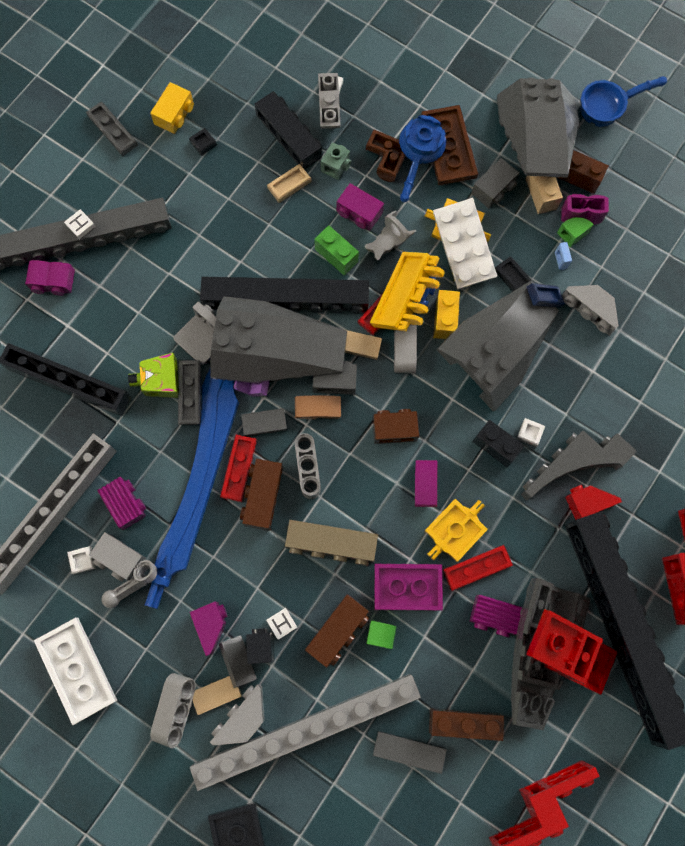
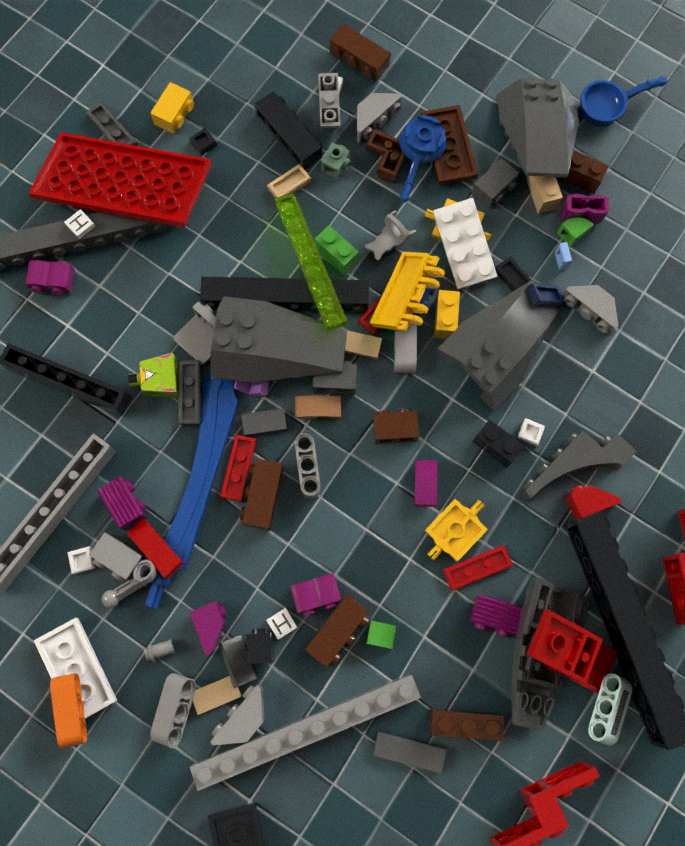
dark tan brick [285,520,378,566] -> none
magenta brick [336,183,384,231] -> none
magenta plate [374,564,443,611] -> none
none -> red plate [29,132,212,228]
none -> orange beam [50,673,87,749]
none -> red tile [127,518,184,580]
none -> light grey pin [144,639,175,662]
none -> clear neon green plate [275,193,347,331]
none -> magenta brick [290,573,341,616]
none -> reddish brown brick [330,23,391,82]
none -> light grey slope [357,93,402,144]
none -> light aqua beam [588,673,632,746]

